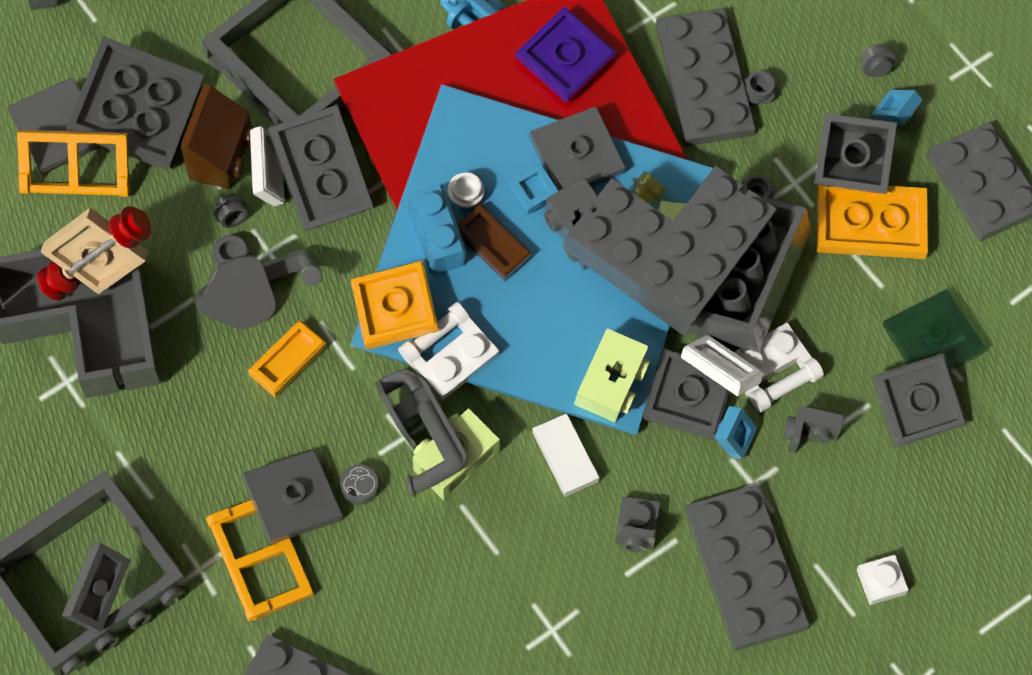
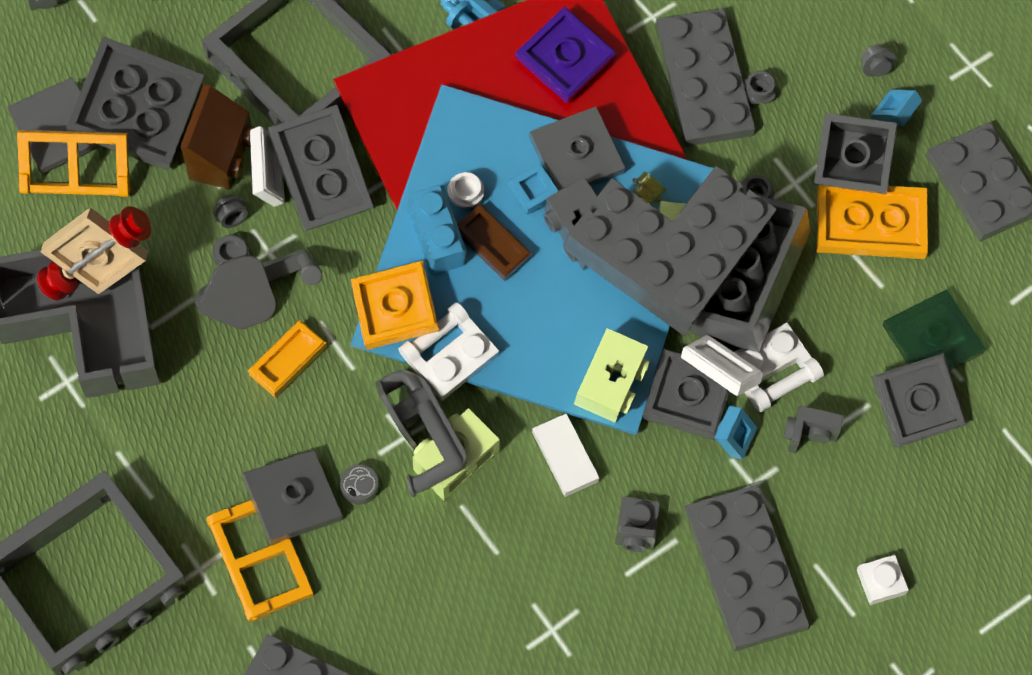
dark grey plate [62,543,131,632] -> none

